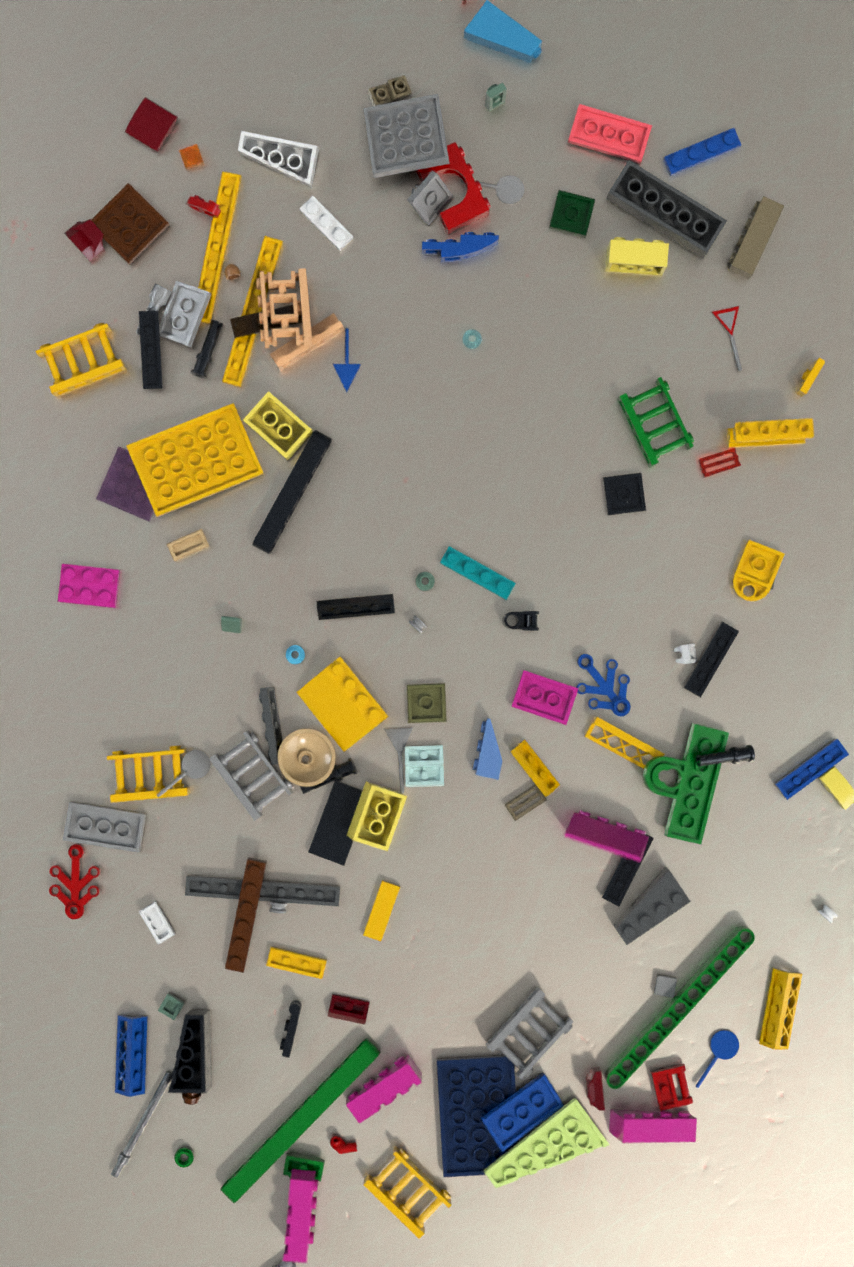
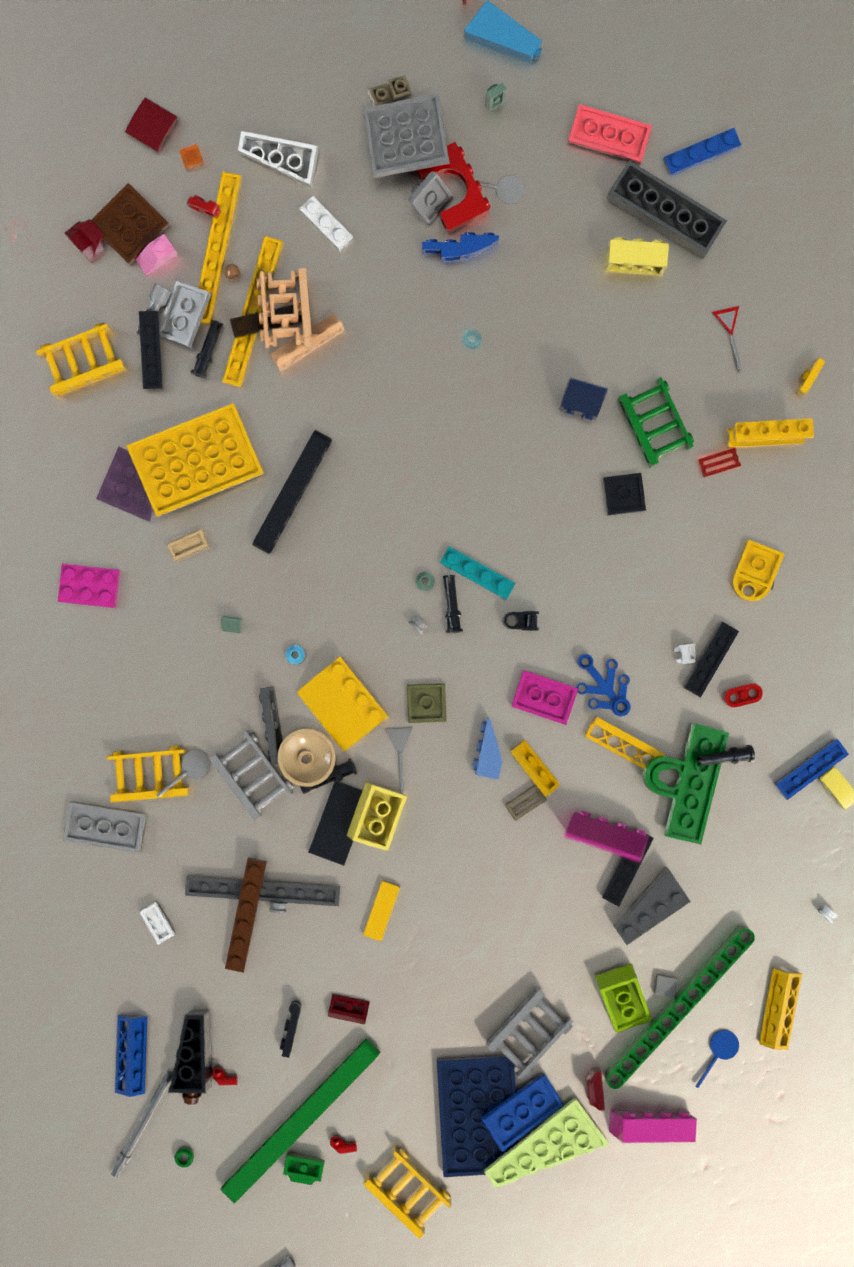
red plant [49,844,101,919] -> none
sand green plate [158,993,185,1020] -> none
light yellow brick [243,391,313,461] -> none
yellow tile [266,946,327,979] -> none
dark pink wedge [283,1169,319,1263] -> none
black plate [317,594,395,620] -> none
blue piece [333,328,361,392] -> none
dark pink wedge [346,1054,422,1124] -> none
light aqua slope [405,745,444,787] -> none
dark green tile [549,190,595,238] -> none
red plate [651,1064,693,1111] -> none
dark tan brick [728,196,784,279] -> none
none -> bright pink slope [135,234,178,276]
none -> red arm [211,1067,238,1086]
none -> black pin [443,575,463,634]
none -> dark blue slope [559,378,608,421]
none -> lime slope [596,963,652,1033]
none -> red plate [724,683,763,707]

